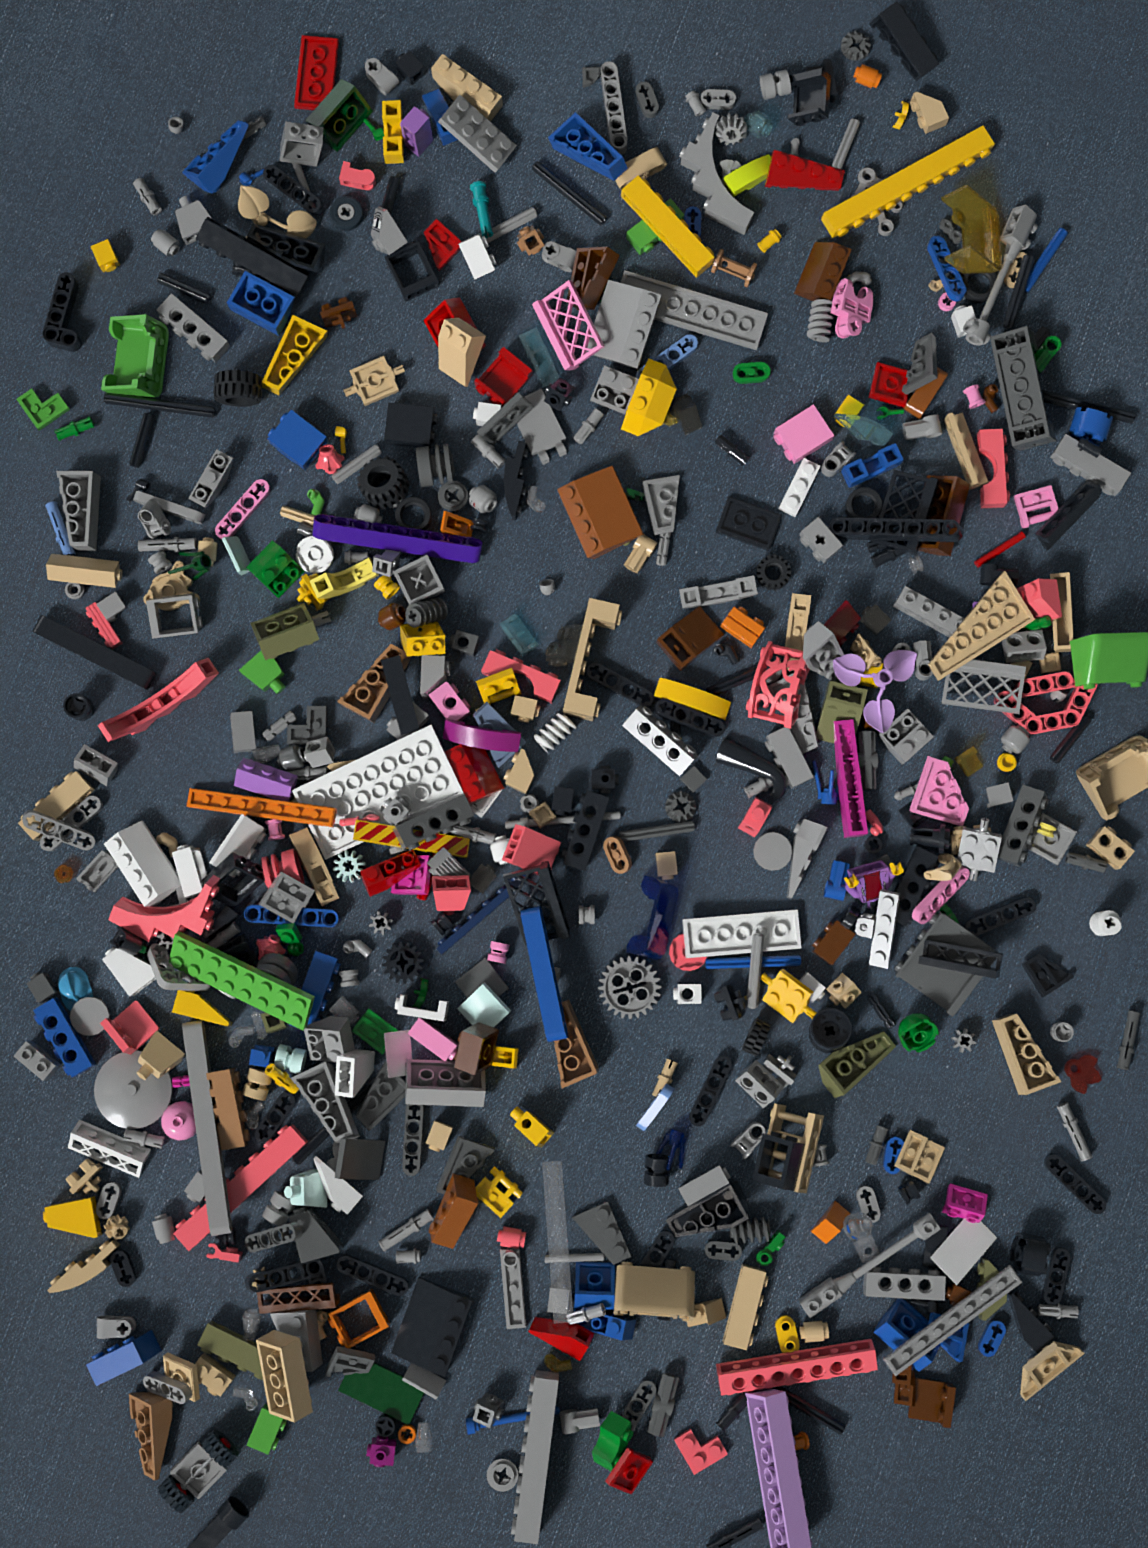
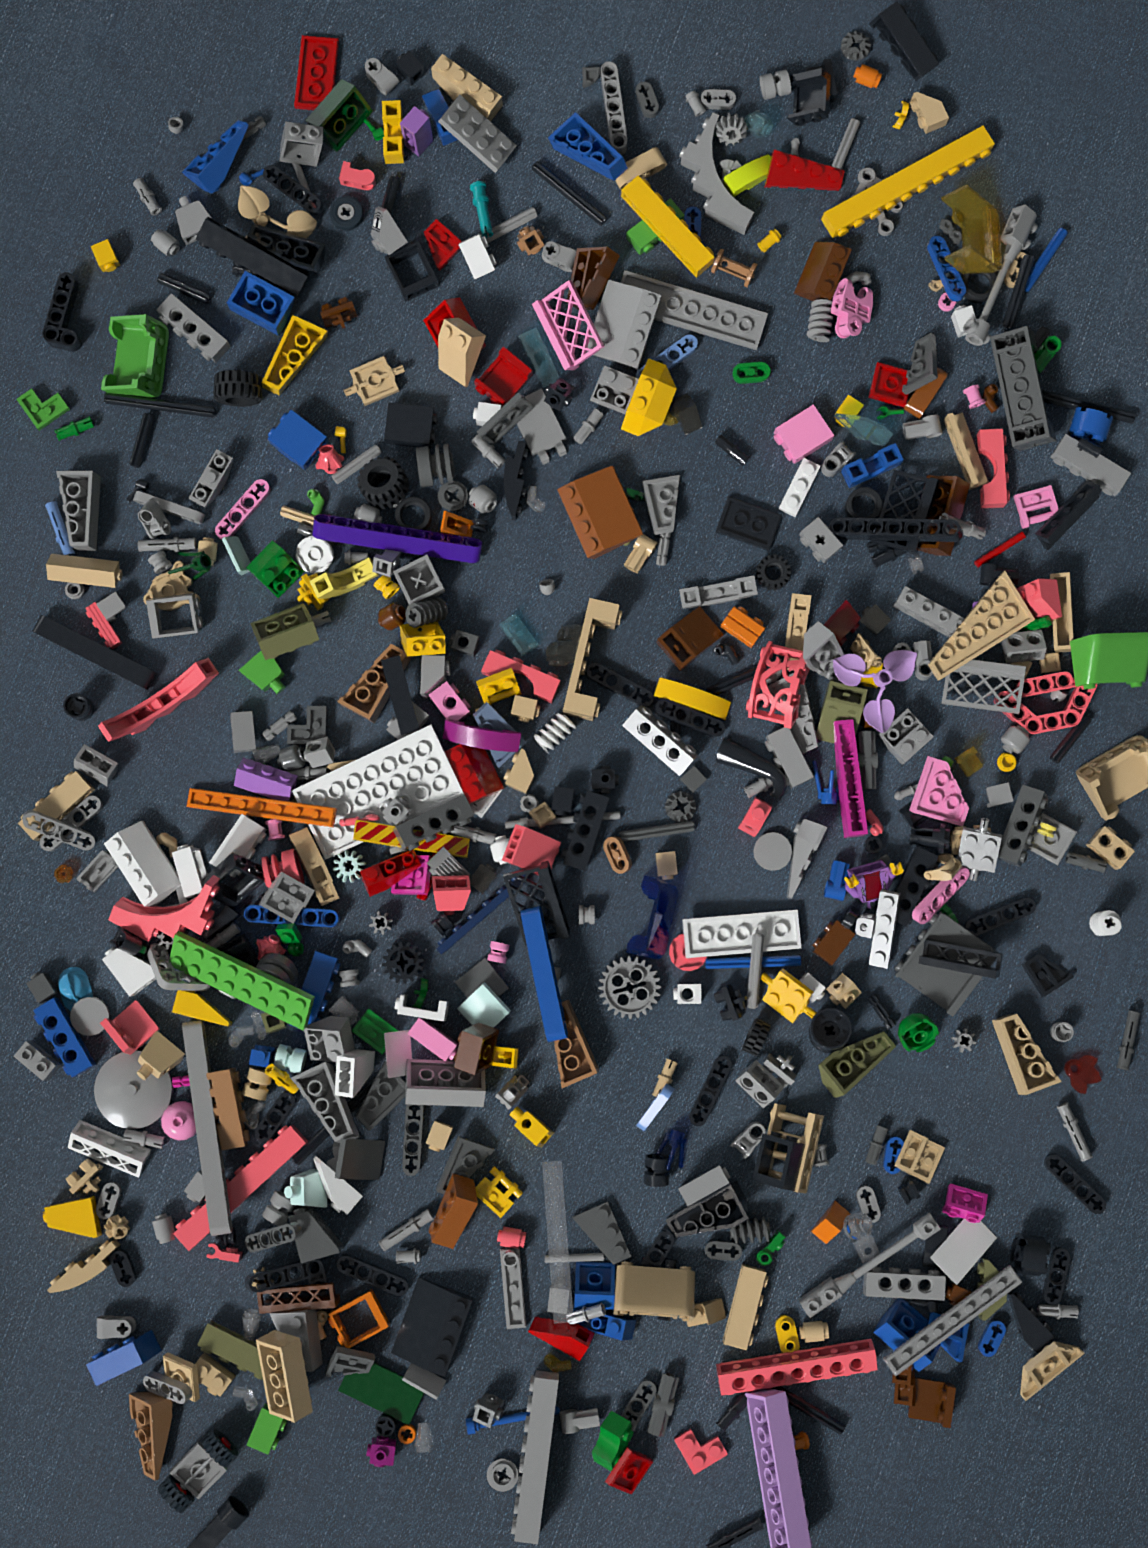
none -> light grey hips [495,1075,529,1110]
none -> light grey pin [939,513,986,540]

